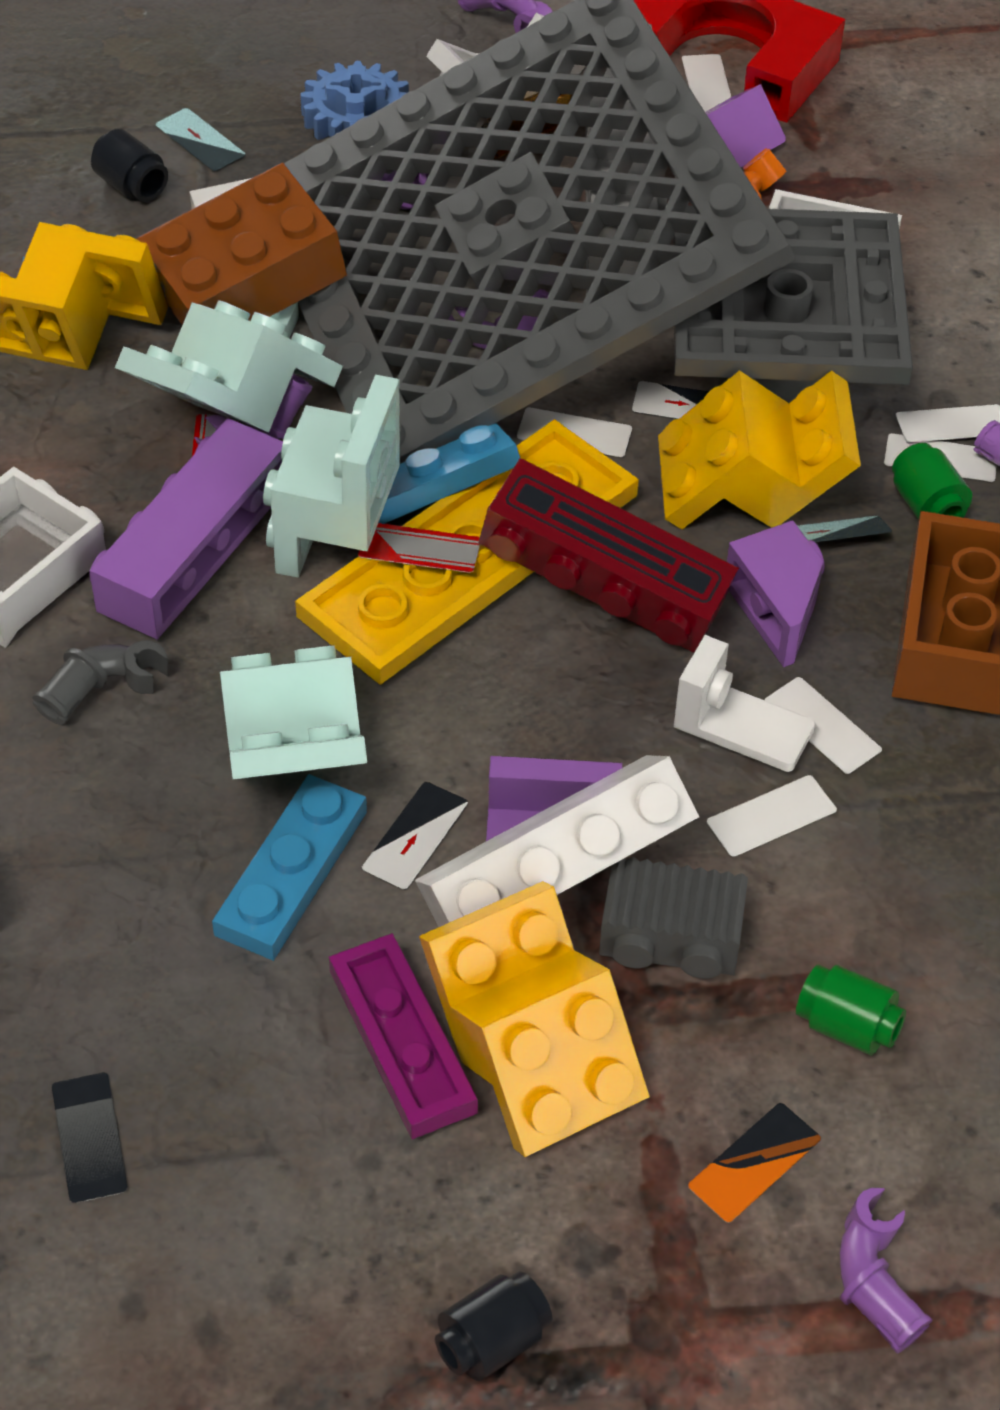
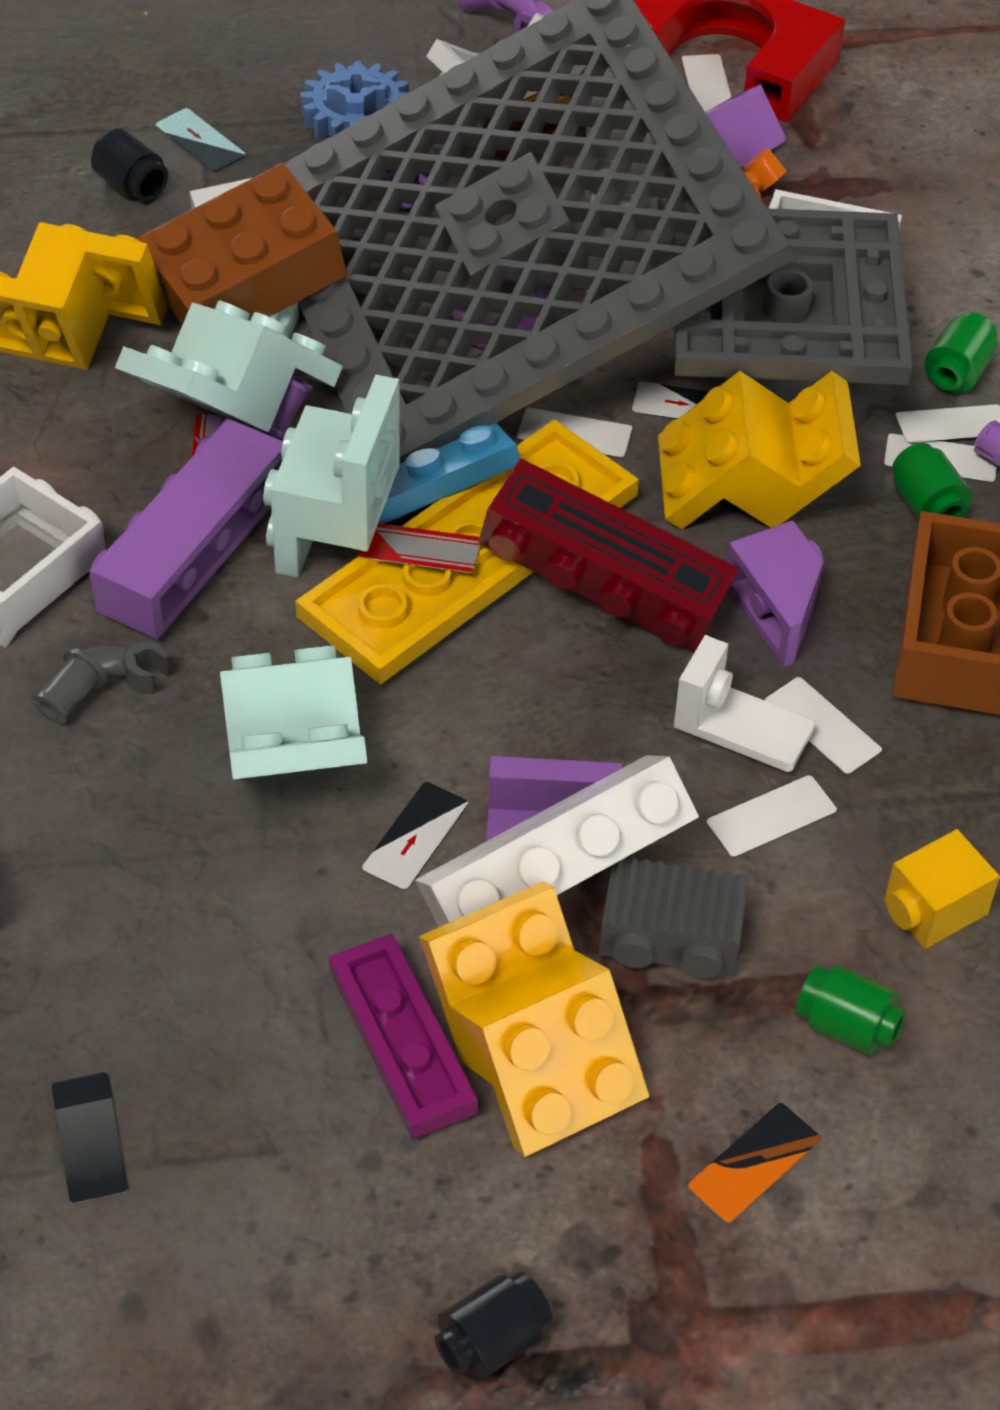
dark azure plate [212,774,367,961] -> none
clear light blue sticker [798,516,892,542] -> none
medium lavender piece [840,1188,933,1354] -> none
none -> yellow brick [884,829,1000,949]
none -> green brick [924,312,997,393]

